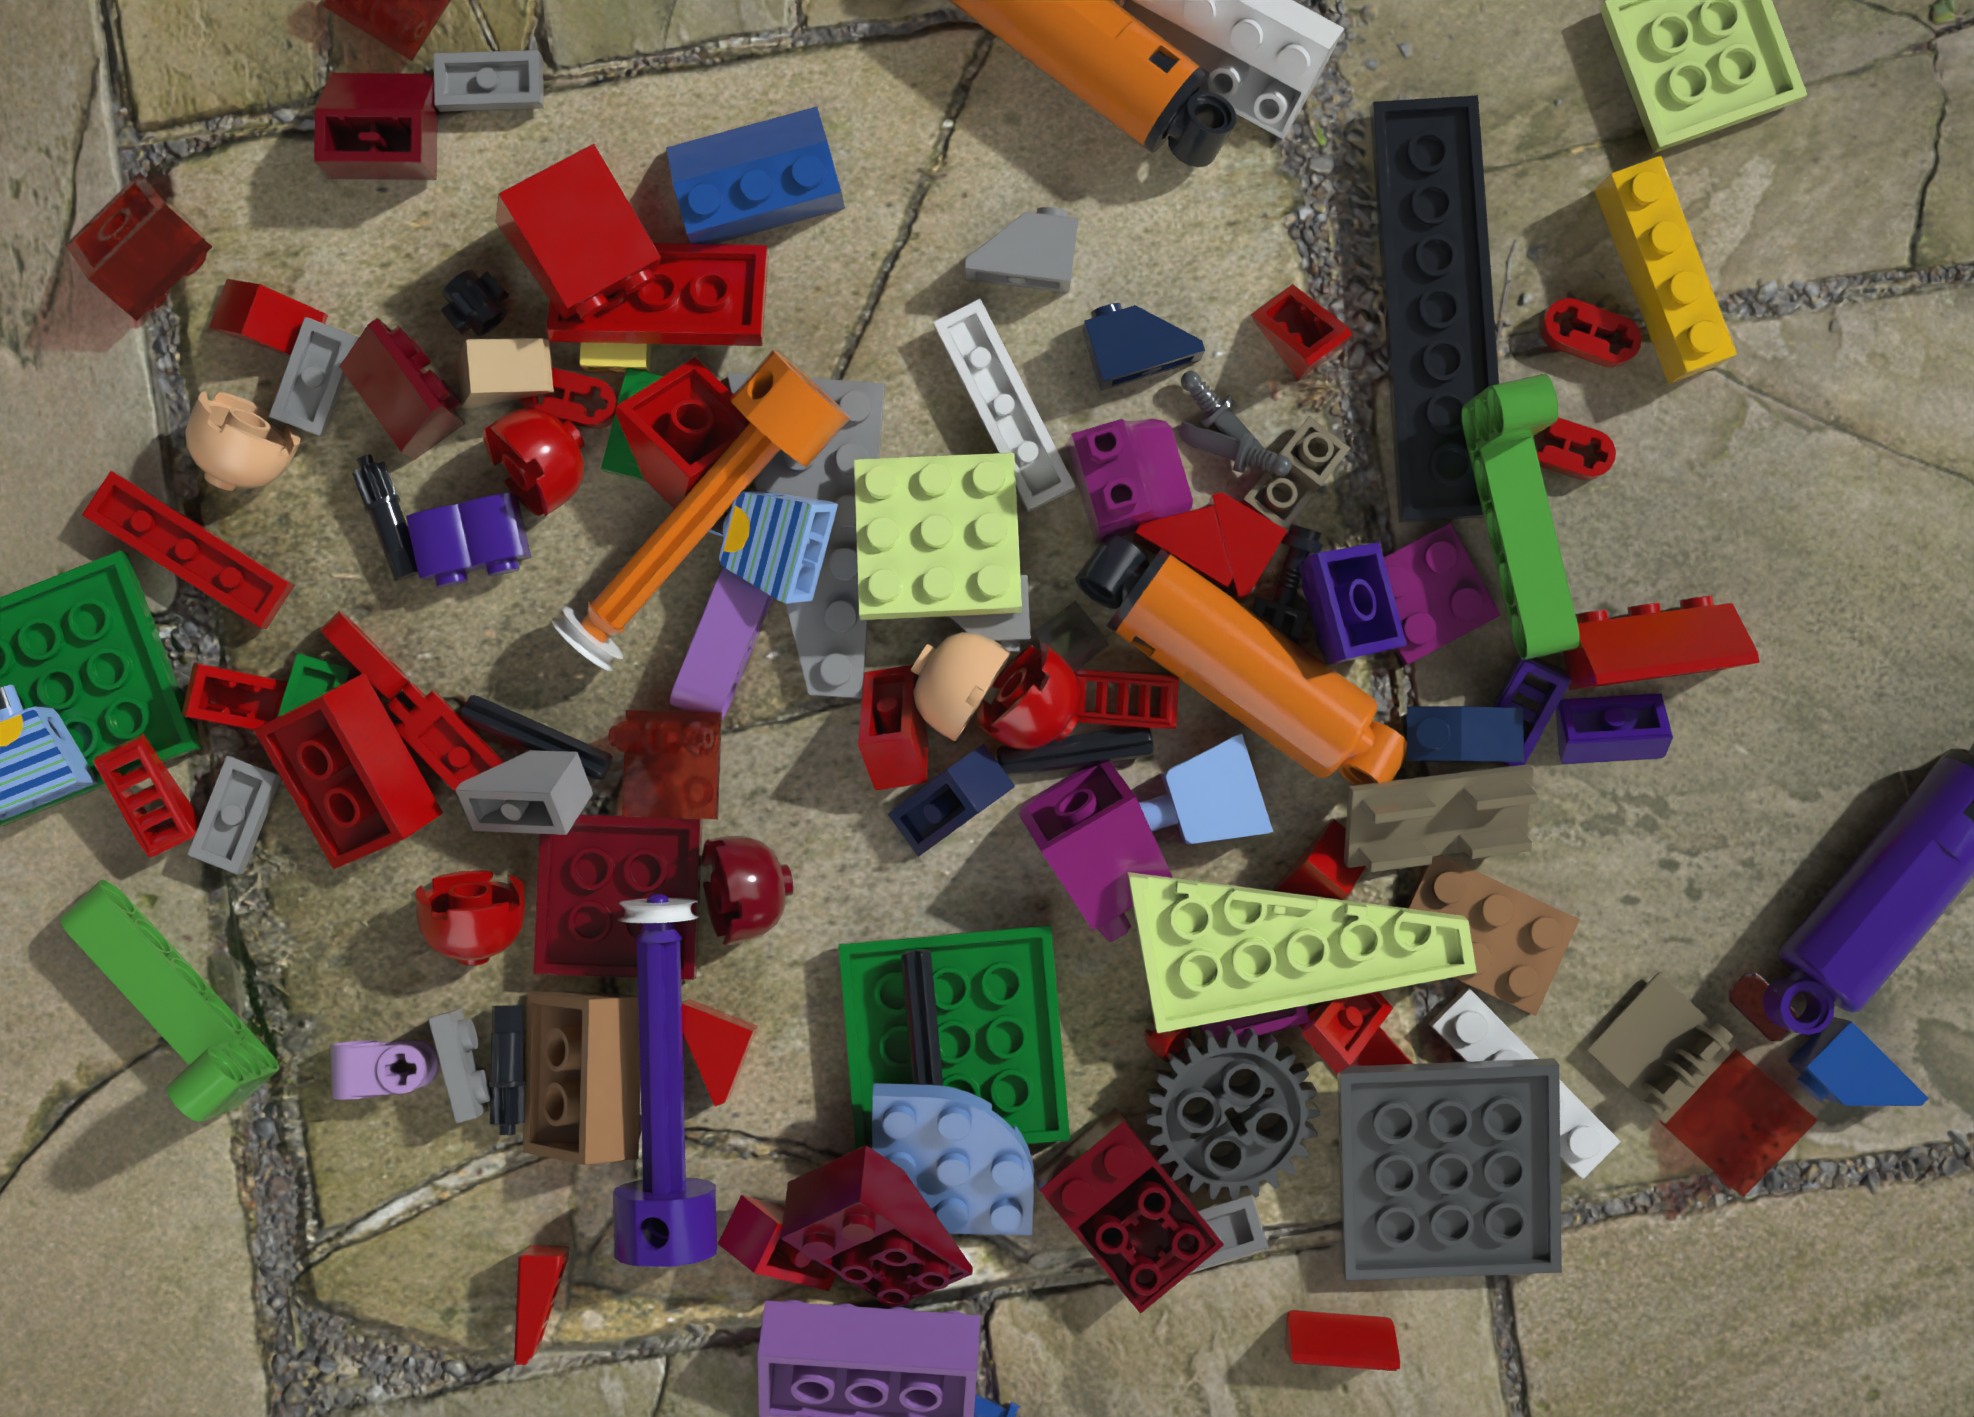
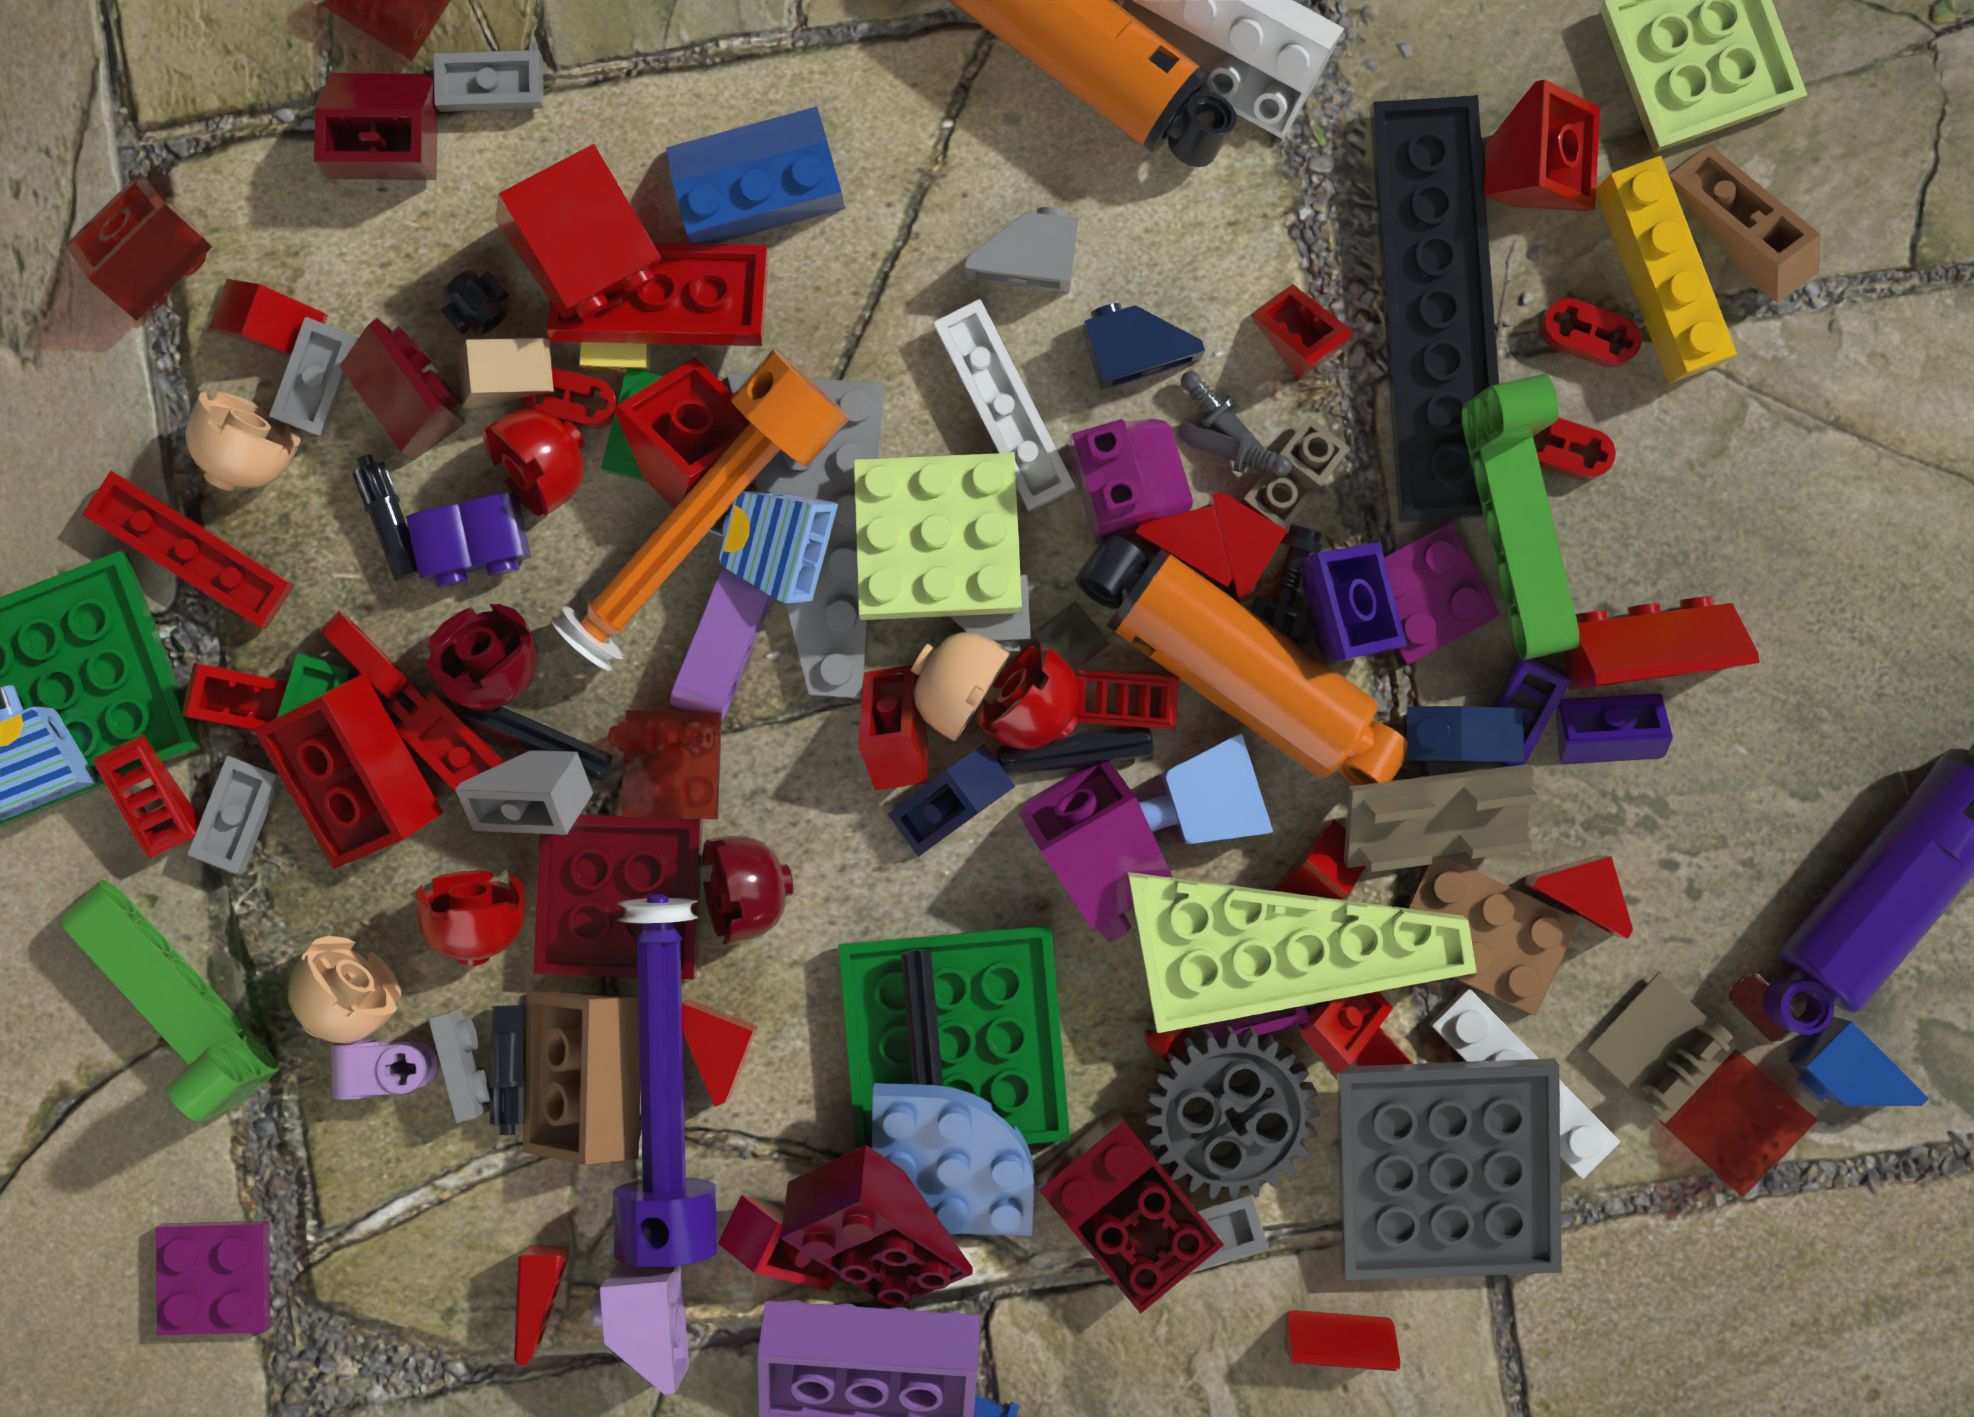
none -> magenta plate [156,1221,271,1335]
none -> light nougat cylinder [288,936,401,1044]
none -> dark red cylinder [425,604,538,711]
none -> lavender slope [592,1264,689,1395]
none -> red slope [1483,79,1600,211]
none -> red slope [1521,855,1633,939]
none -> medium nougat slope [1669,144,1821,303]

